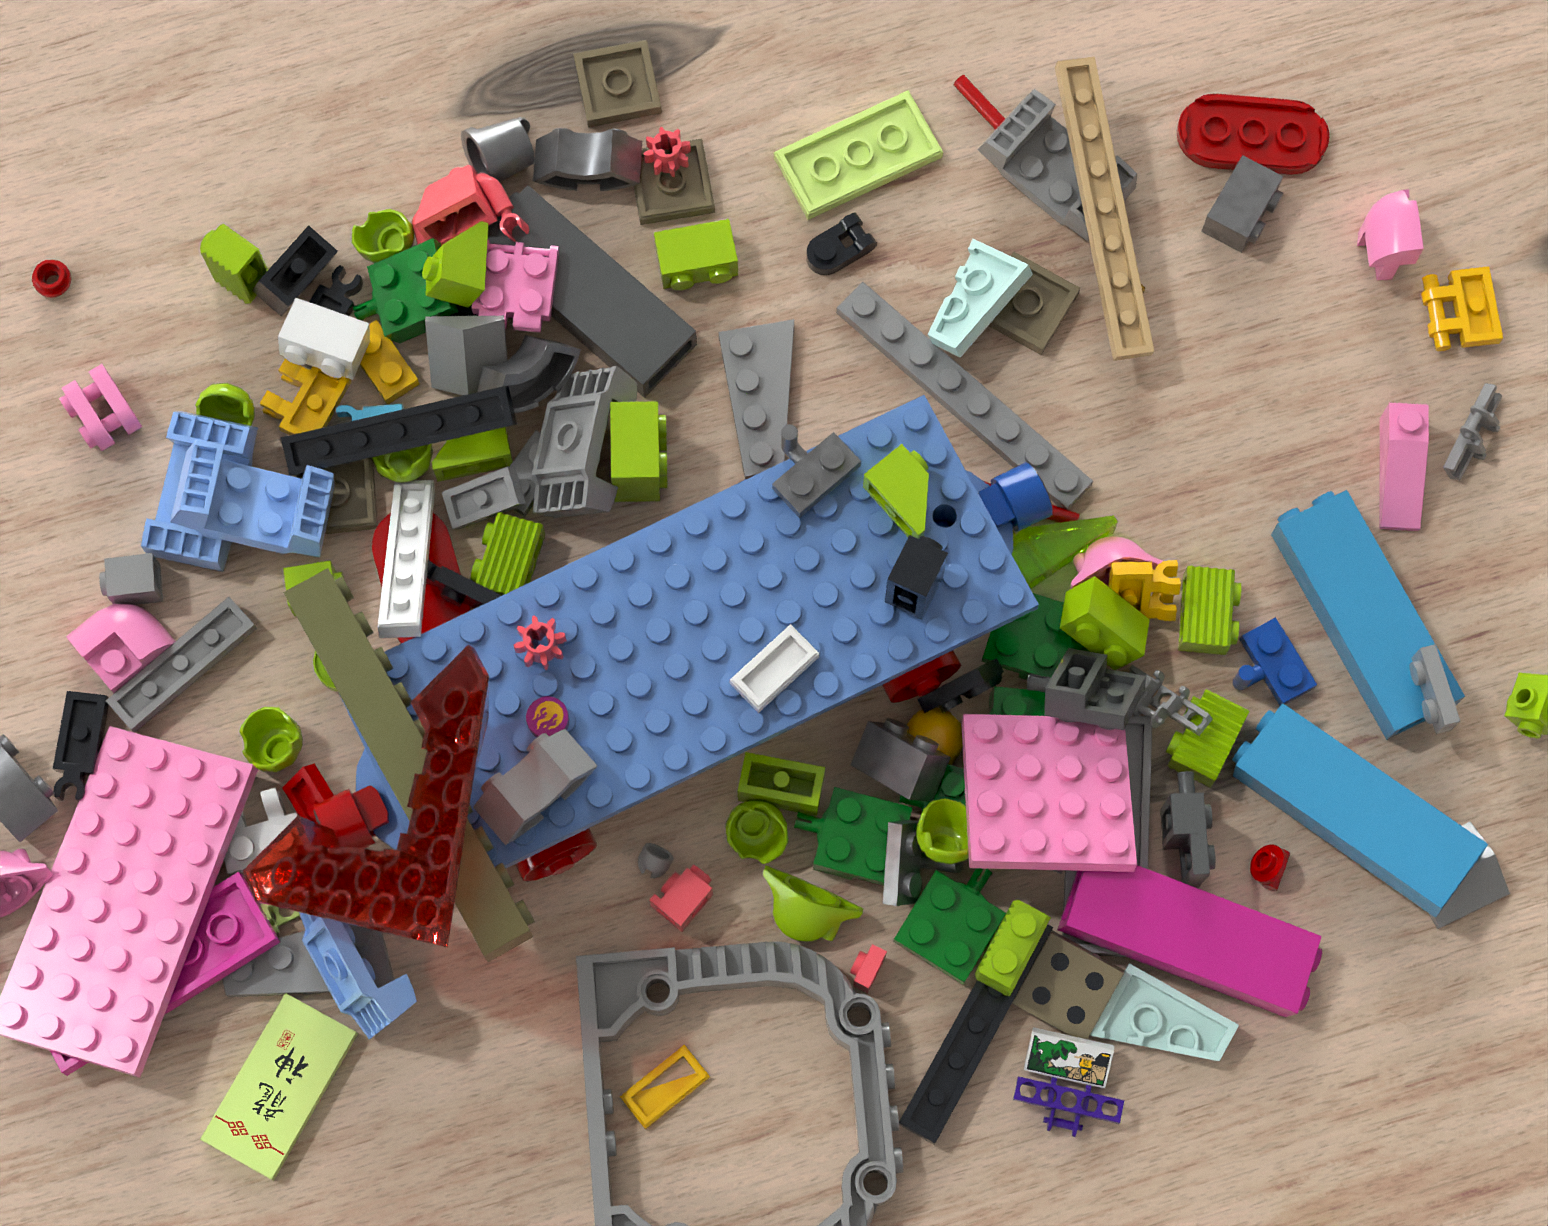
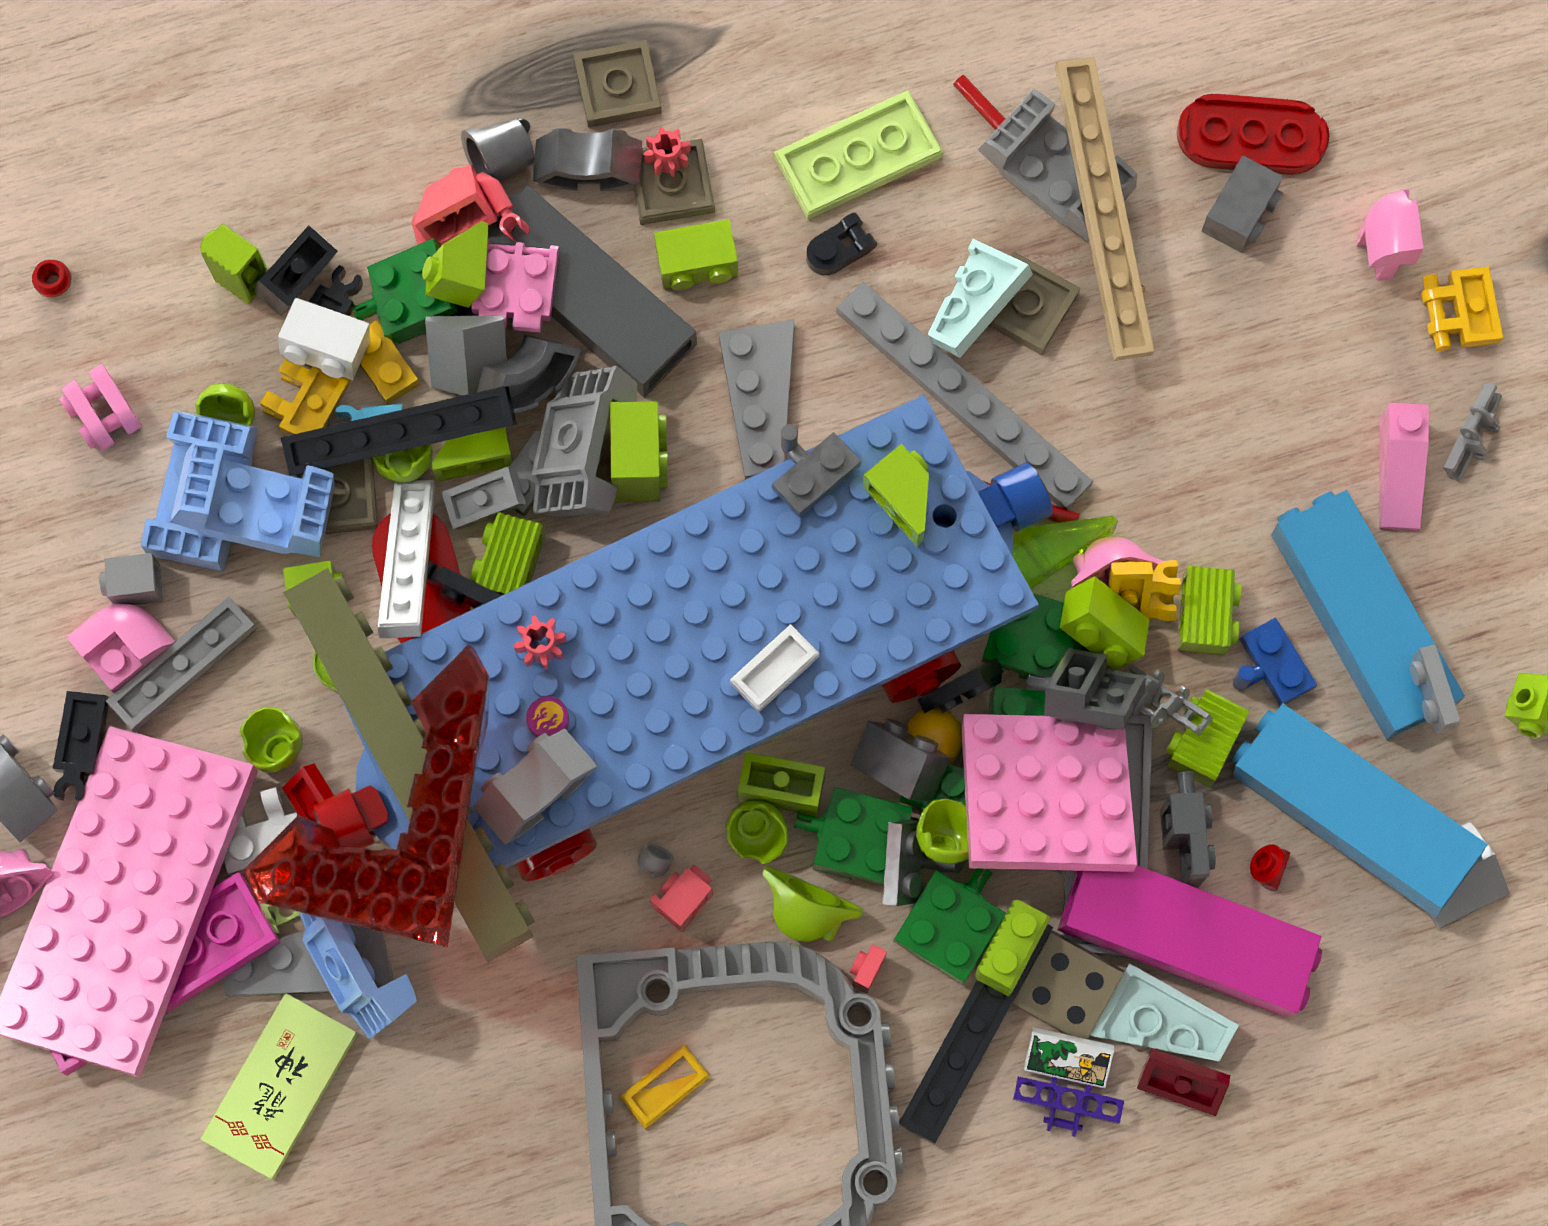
lime hair [352,209,414,263] -> none
black brick [885,535,948,619] -> none
none -> dark red plate [1137,1048,1231,1116]

